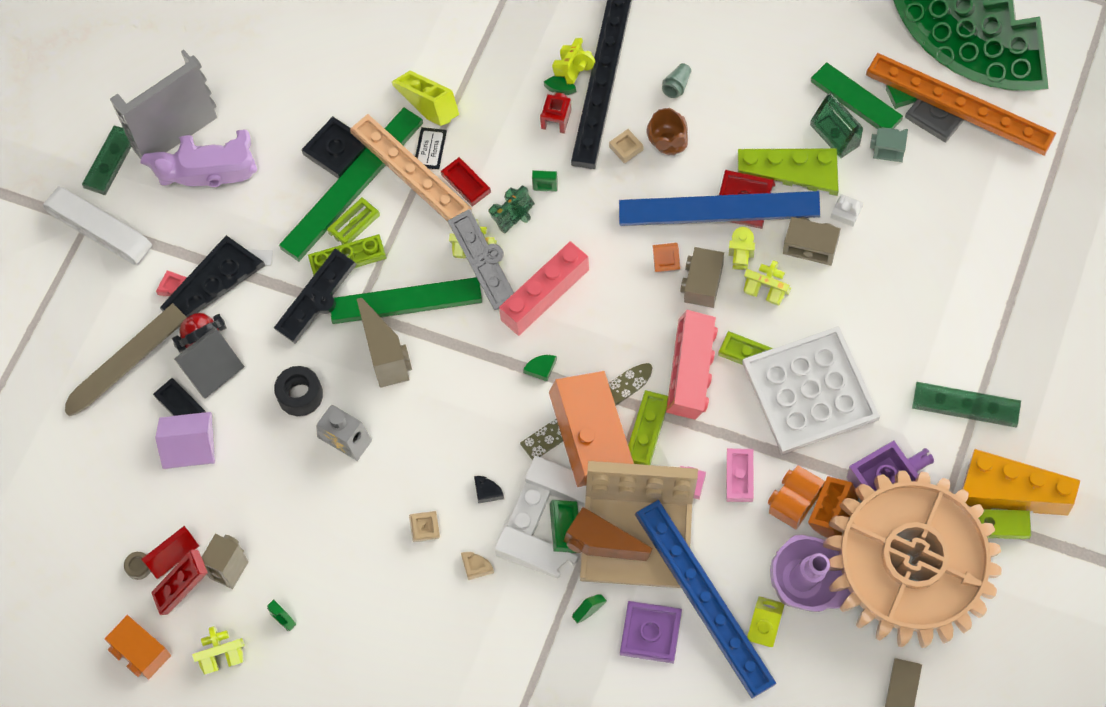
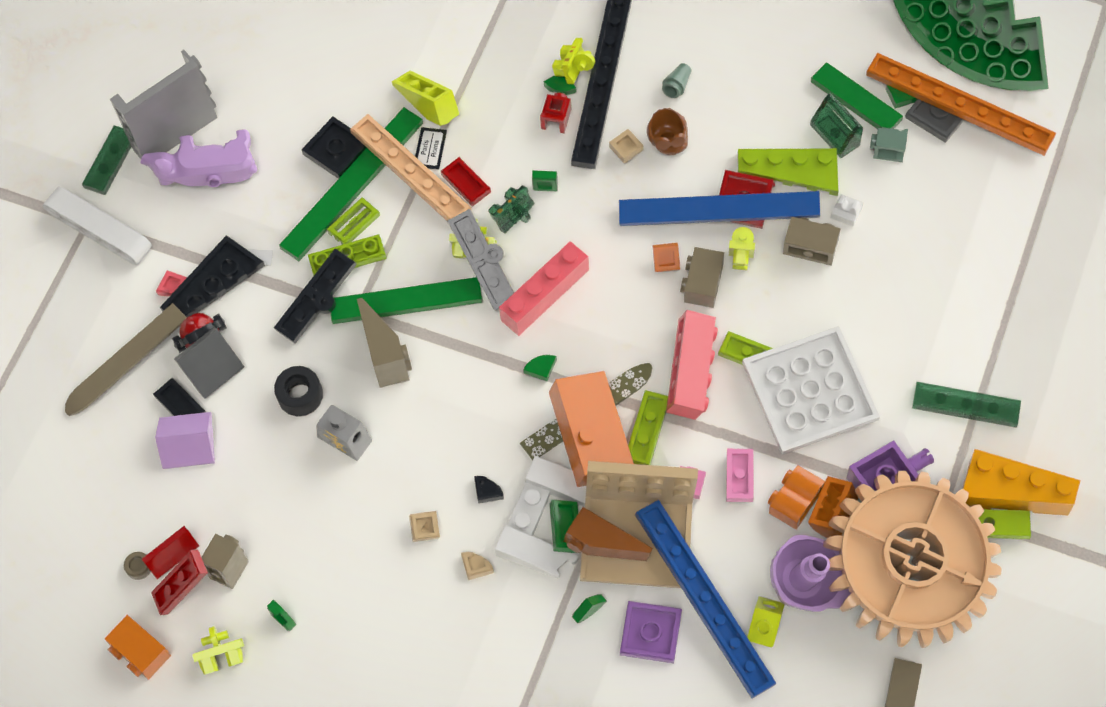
neon yellow hips [744,260,791,306] -> none

